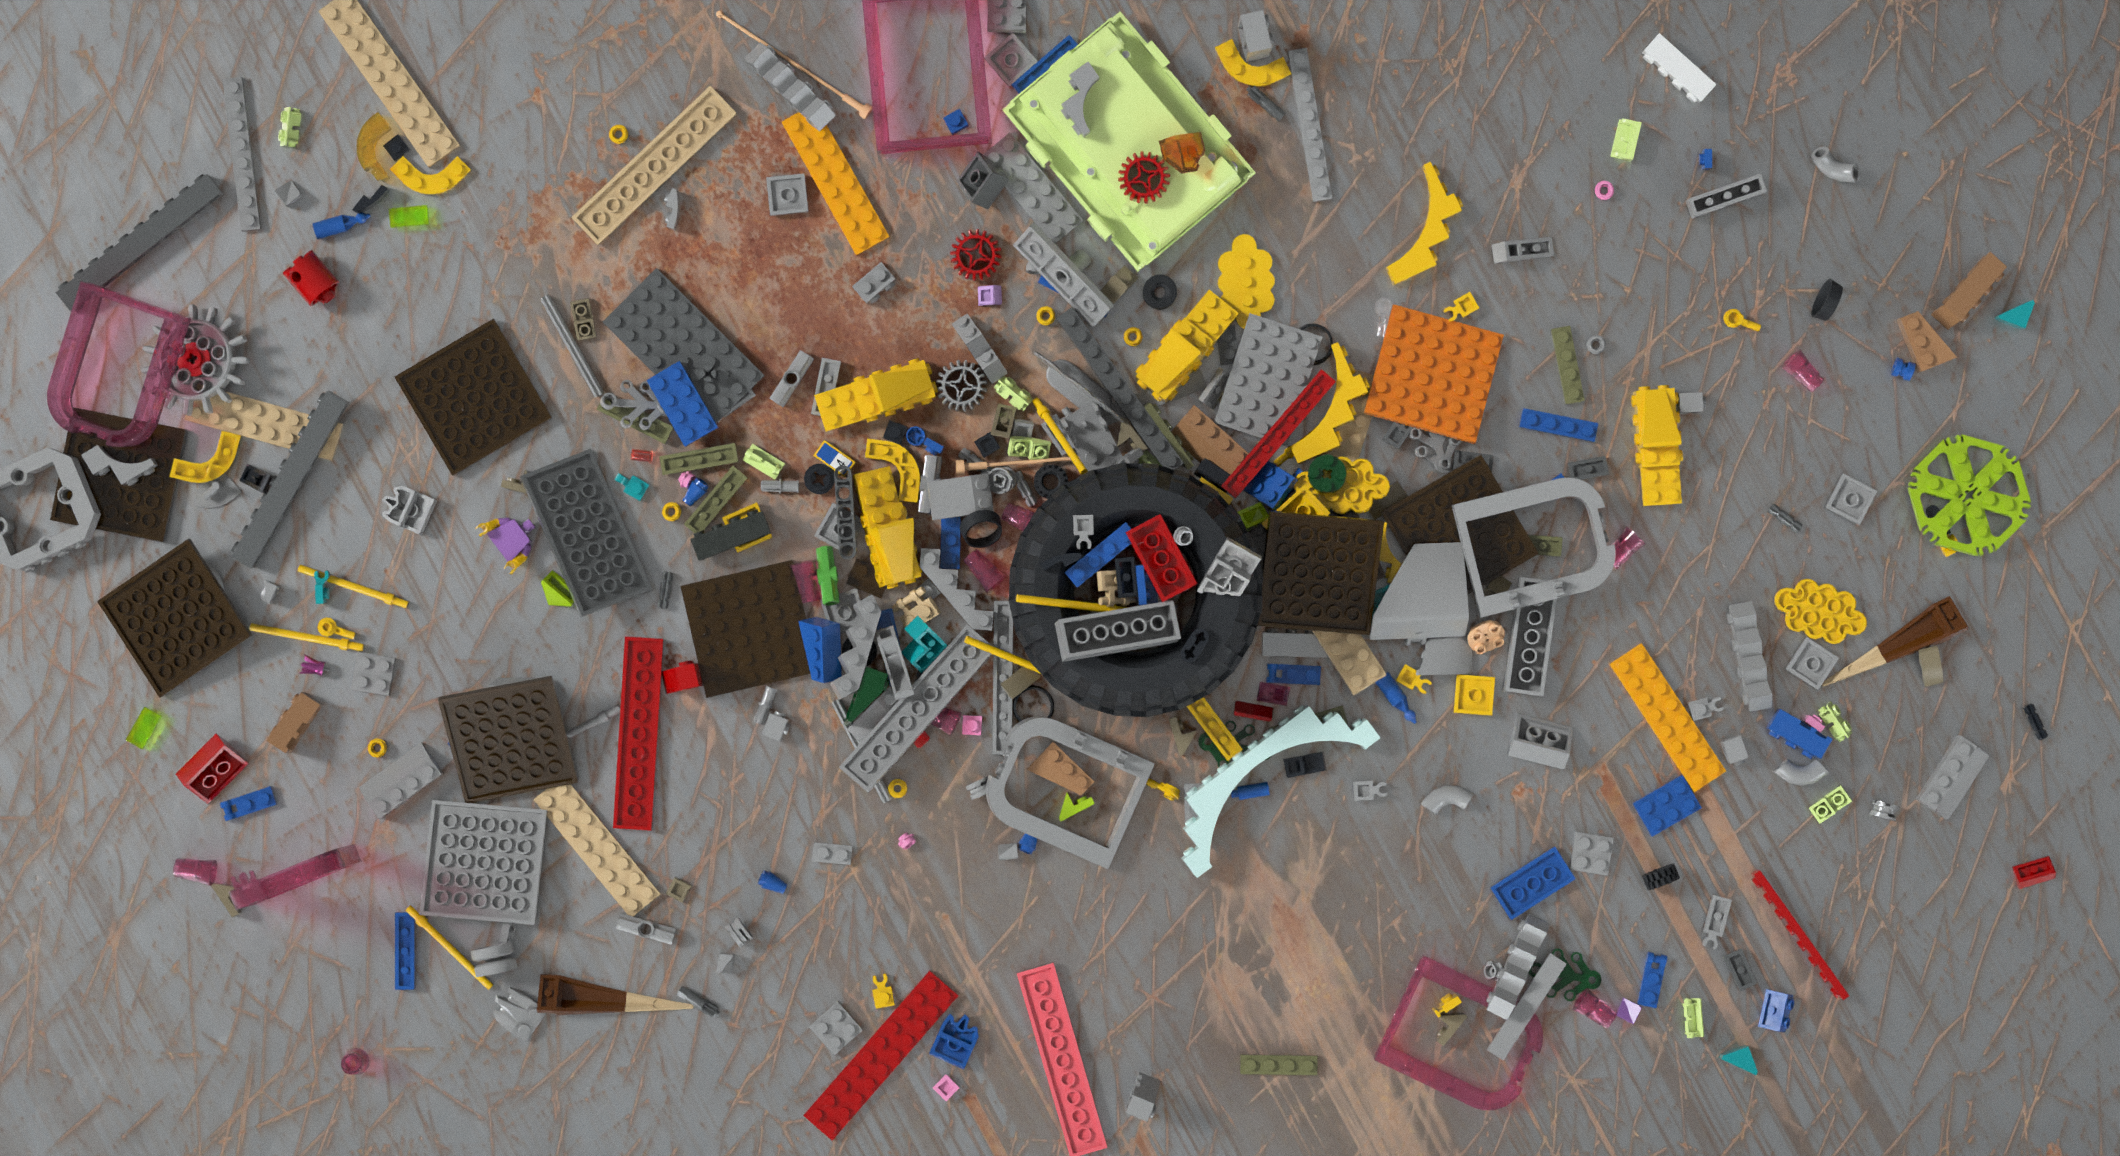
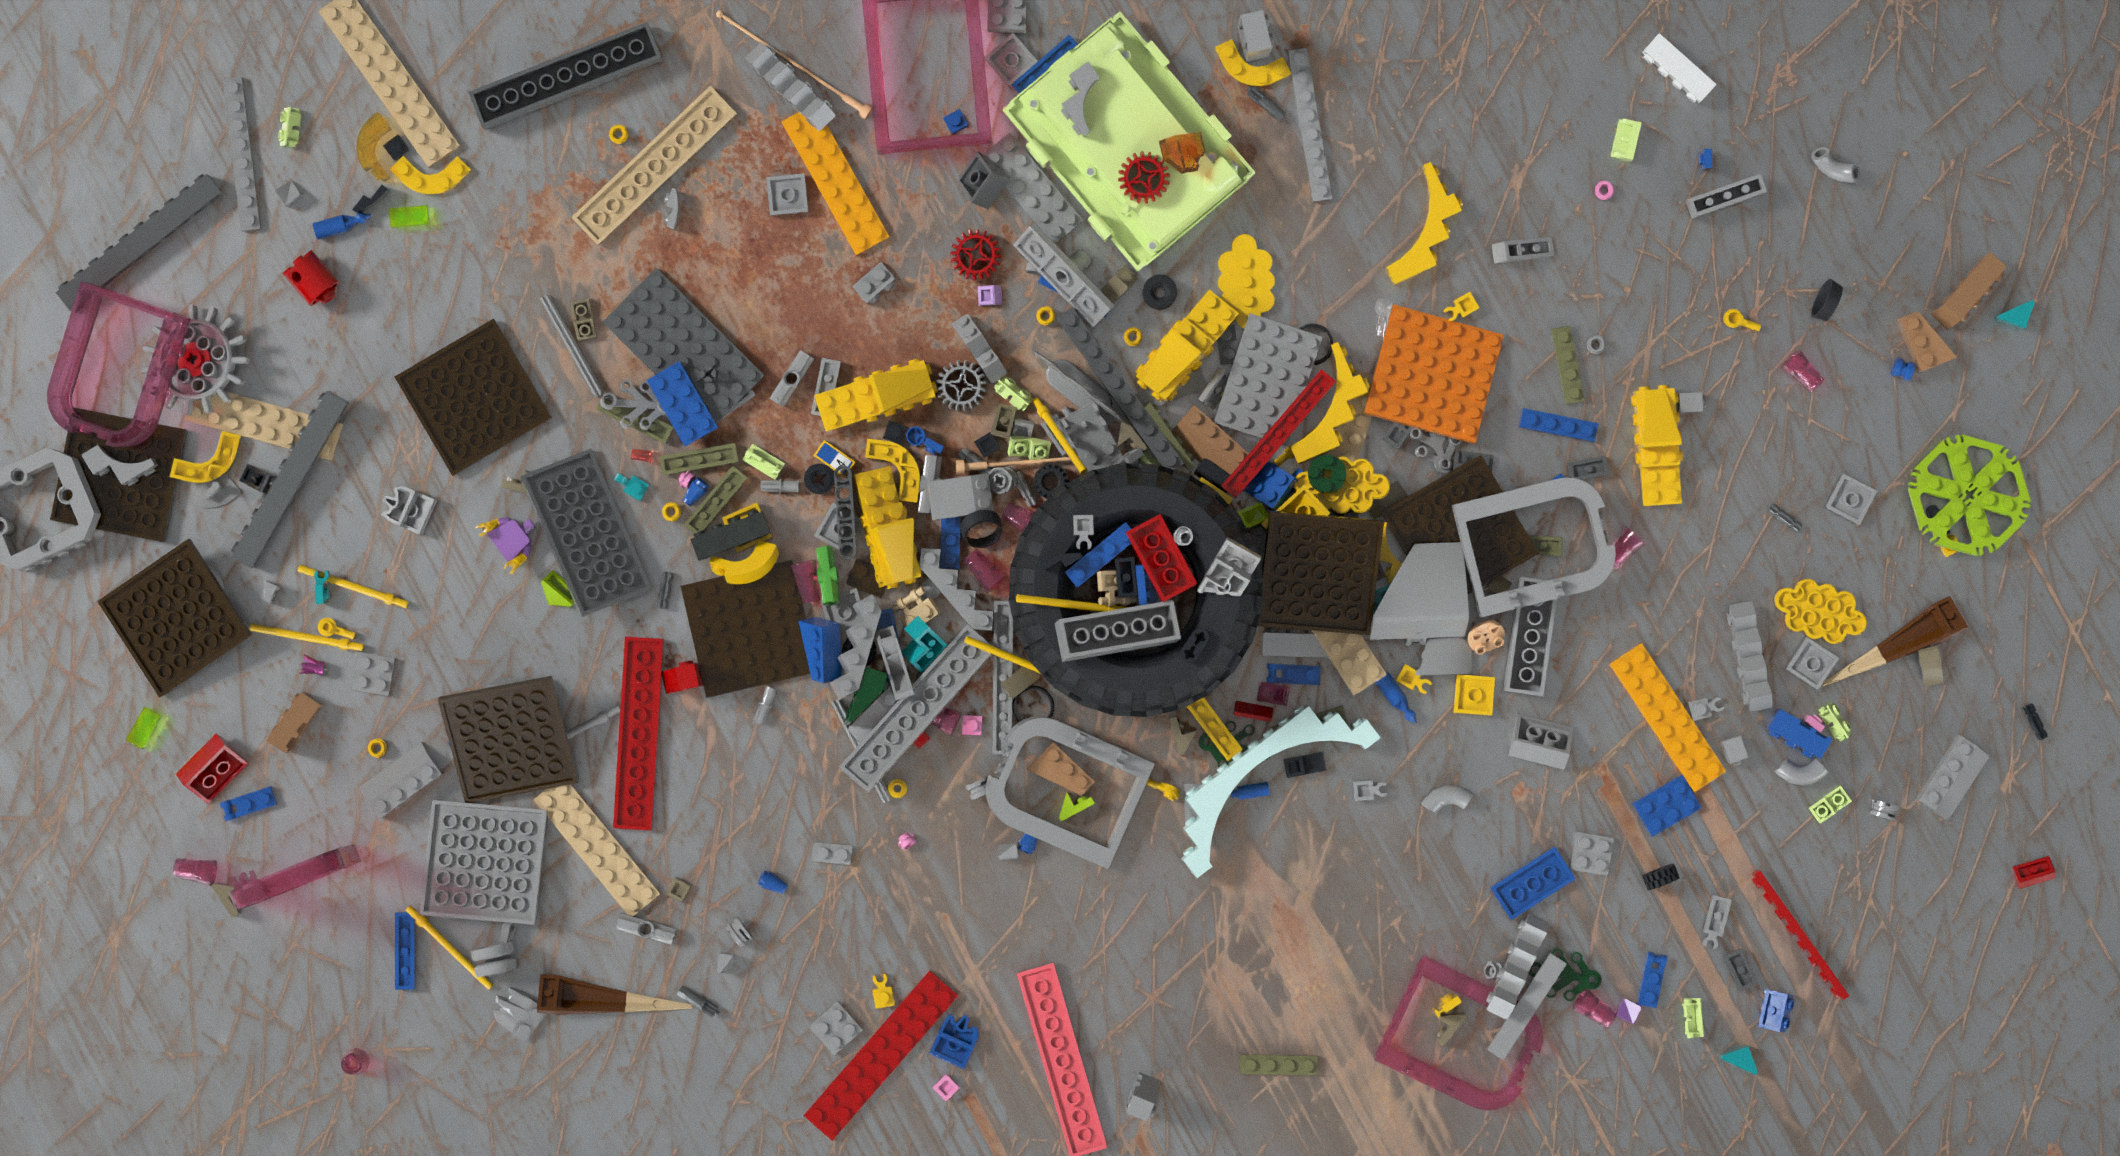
light grey brick [762,711,790,741] -> none
none -> dark grey brick [468,22,663,130]
none -> yellow arch [709,540,779,584]

